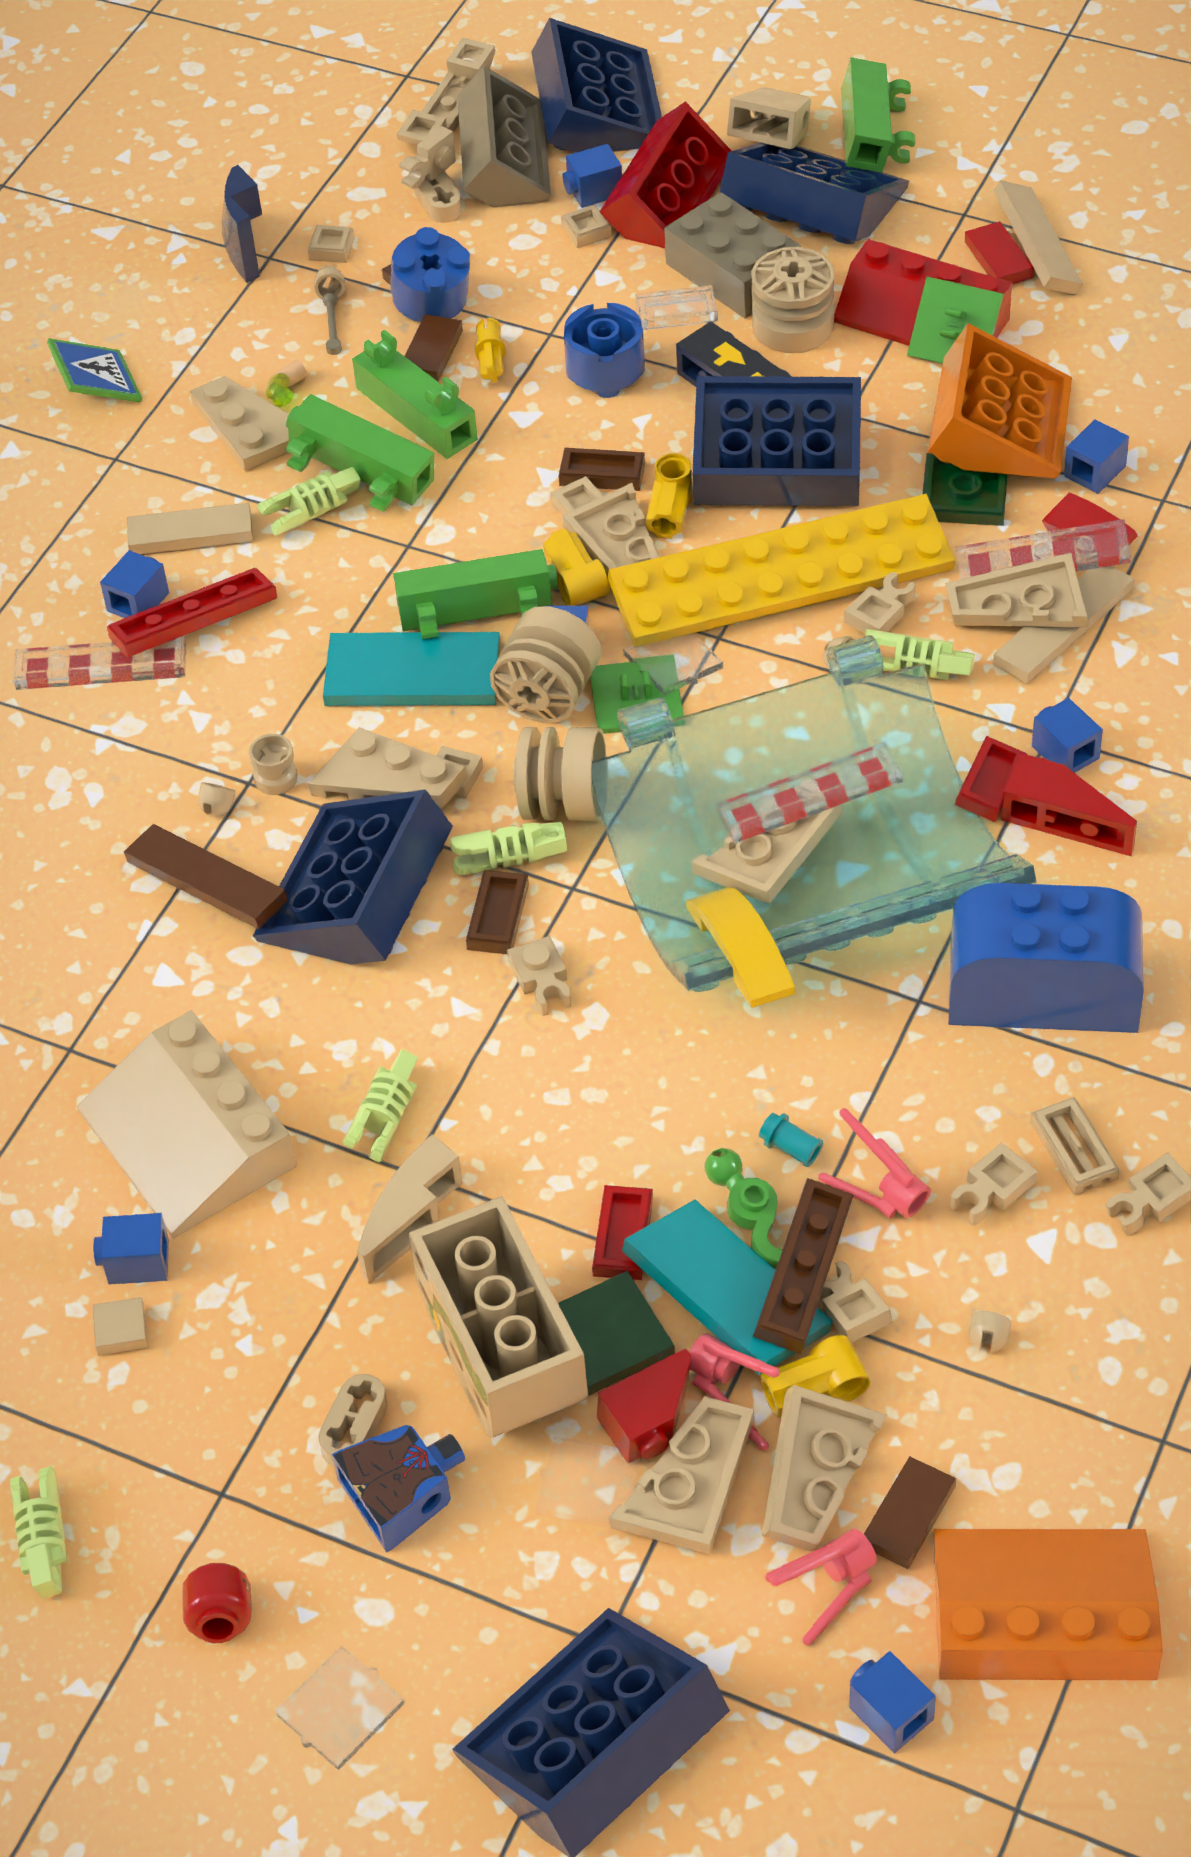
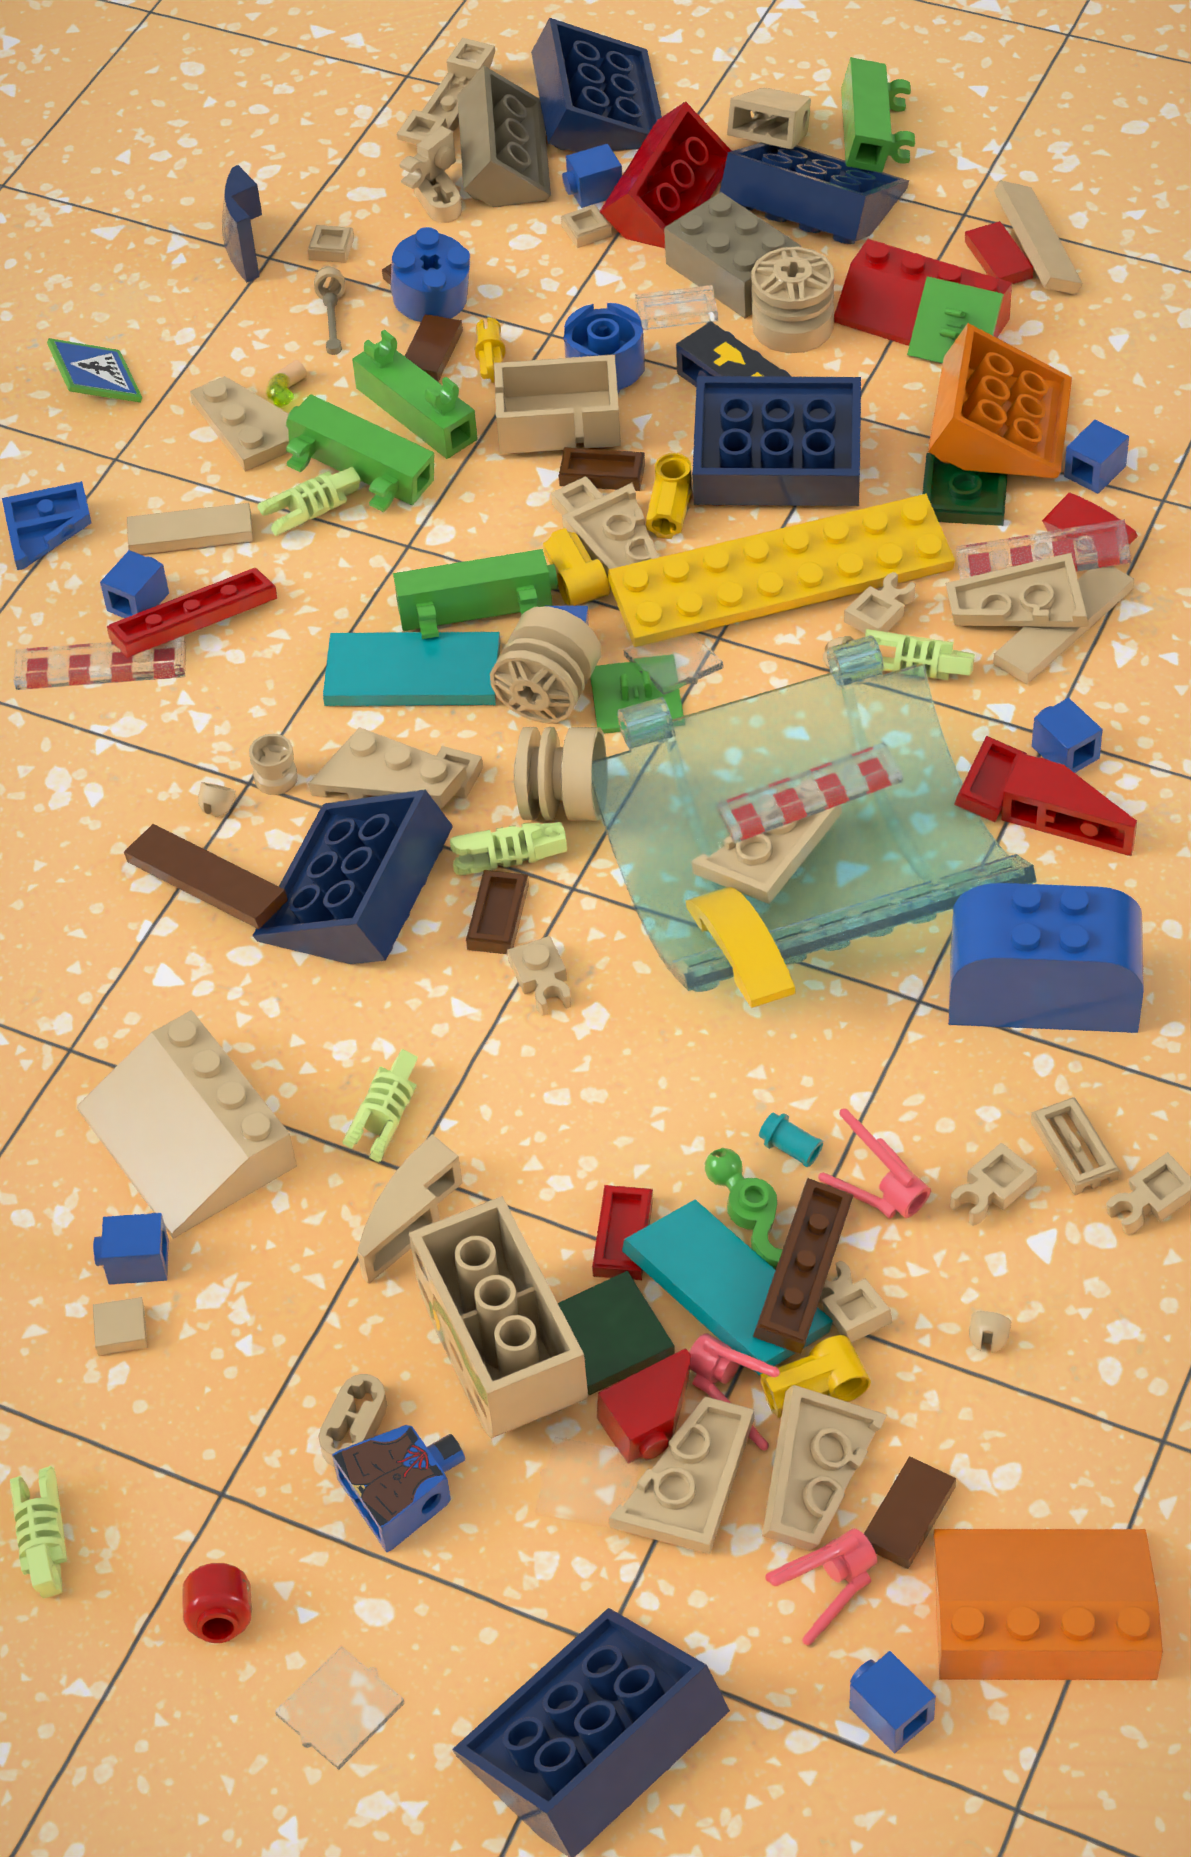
none -> blue wing [2,481,92,570]
none -> tan piece [494,355,621,454]

